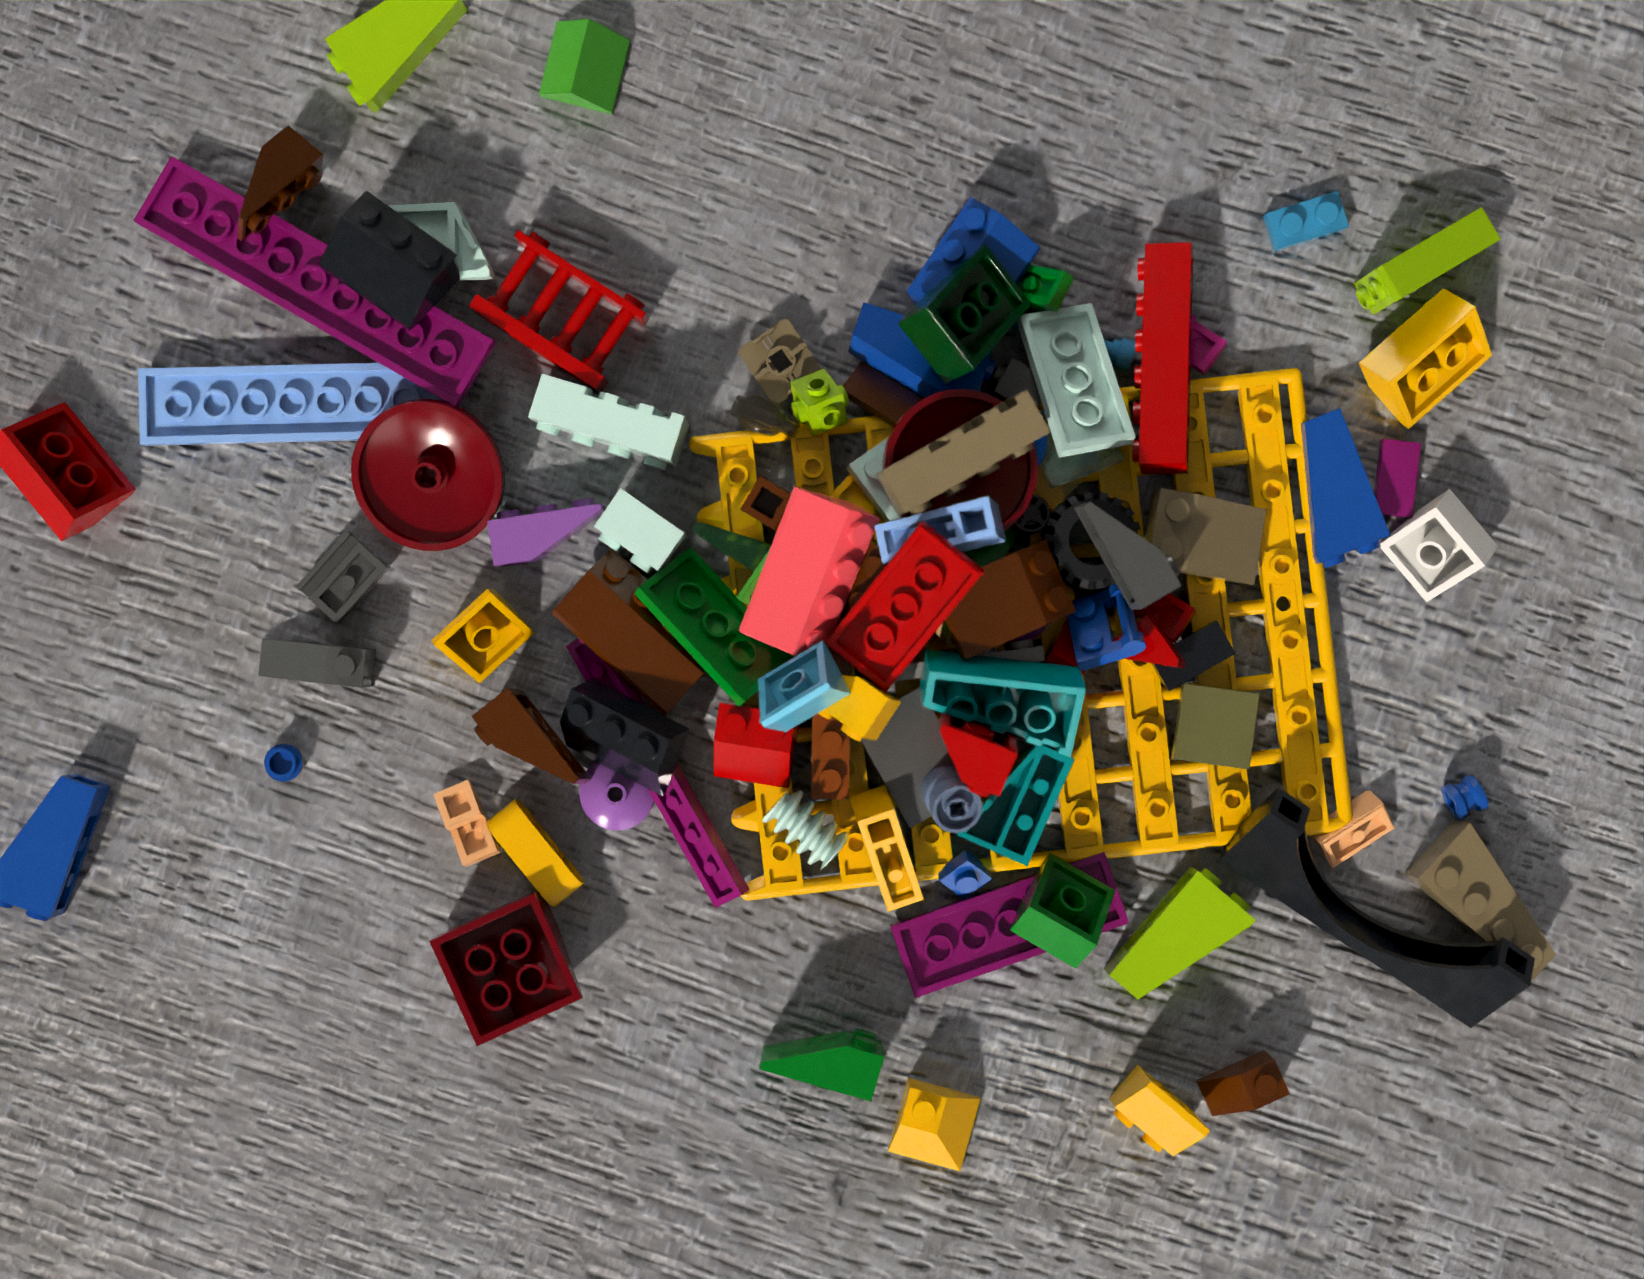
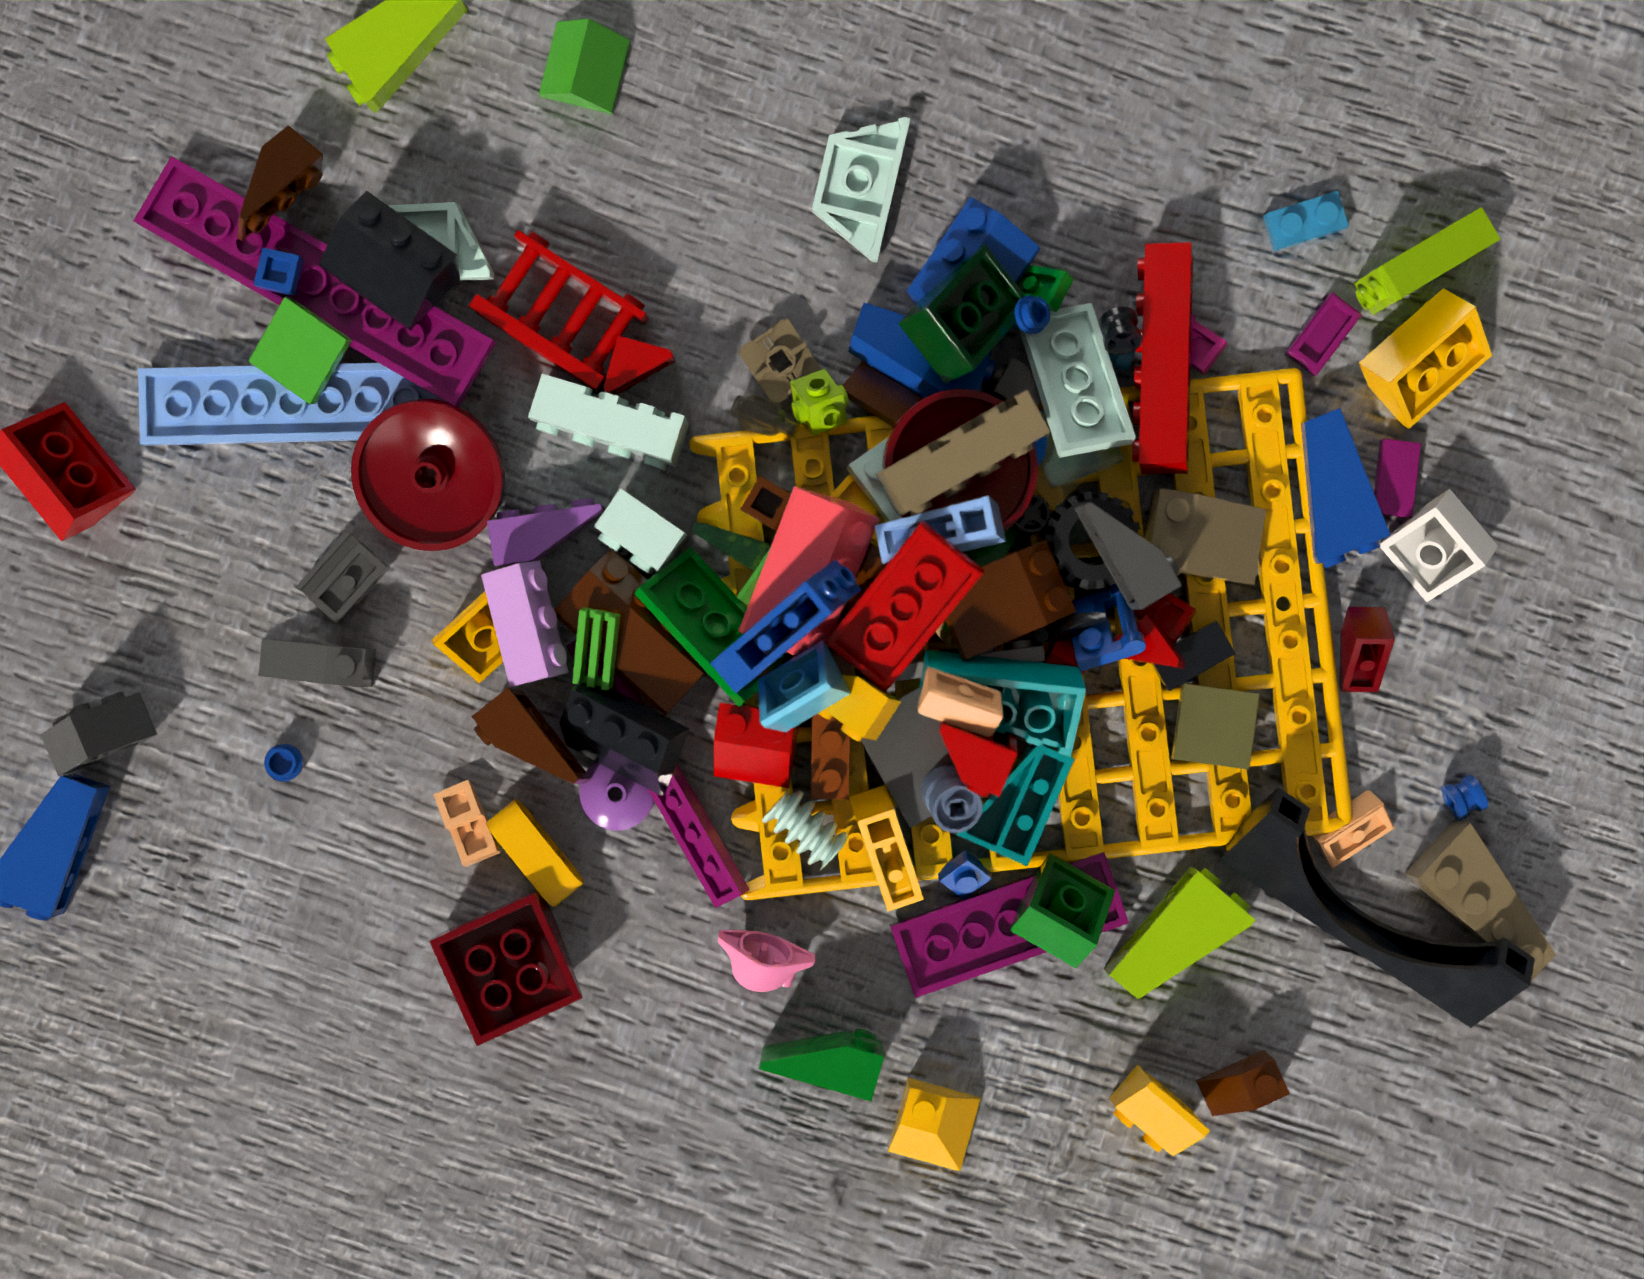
none -> dark grey brick [41,691,157,777]
none -> bright green tile [249,297,352,404]
none -> blue plate [253,247,304,296]
none -> lavender slope [481,561,568,687]
none -> bright green tile [572,607,620,691]
none -> red slope [603,335,676,396]
none -> blue slope [711,560,861,694]
none -> bright pink hat [718,930,815,992]
none -> light aqua wing [812,117,911,263]
none -> light nougat slope [918,667,1003,737]
none -> blue plate [1015,295,1051,335]
none -> black bar [1034,612,1108,643]
none -> black wheel [1099,307,1143,355]
none -> magenta tile [1285,292,1362,376]
none -> dark red slope [1339,607,1395,692]

